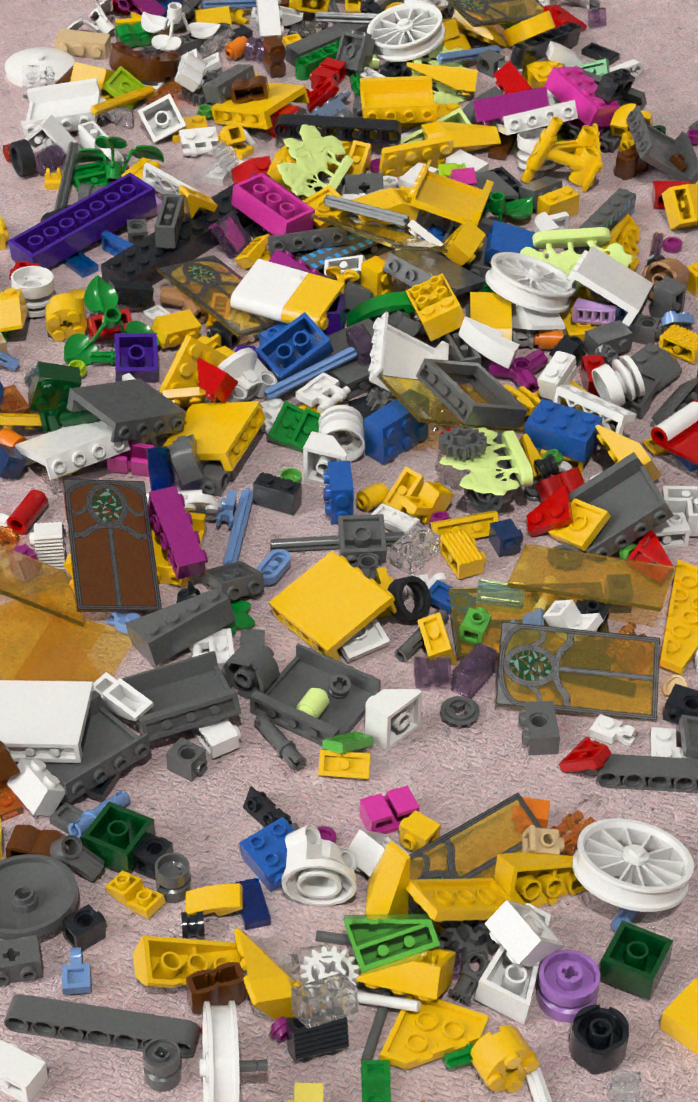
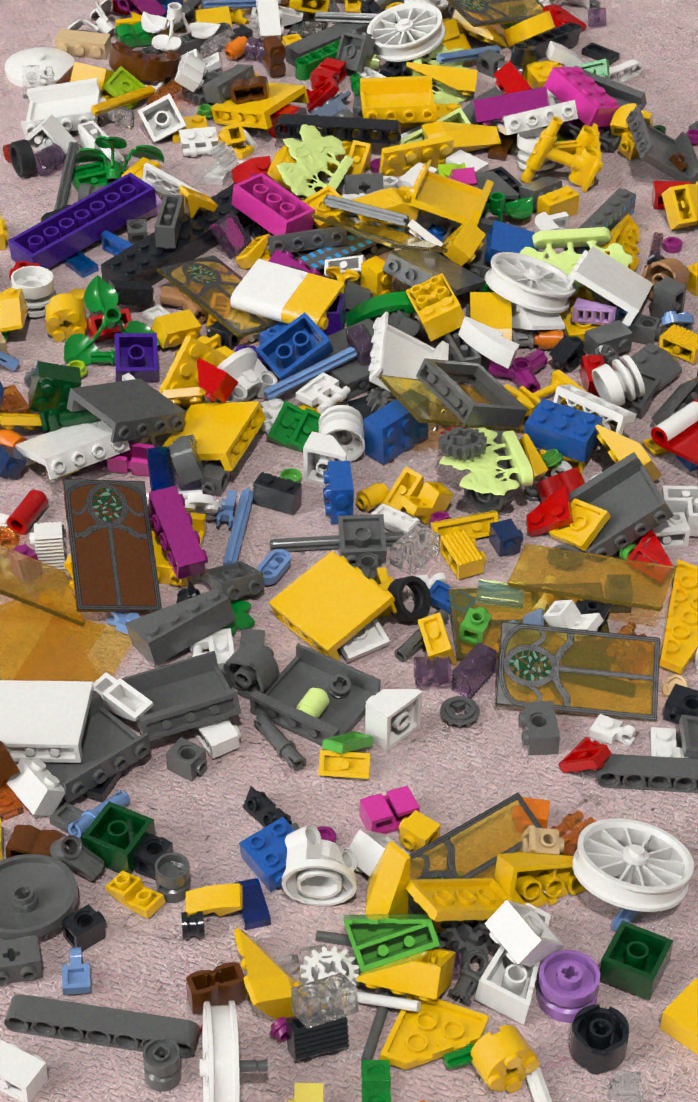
yellow tile [45,168,62,190] -> none
yellow wedge [133,935,244,988] -> none
black wheel [534,454,559,480] -> none
white brick [537,351,577,400] -> none
black brick [595,68,635,103] -> none
reddish brown brick [615,144,649,181] -> none

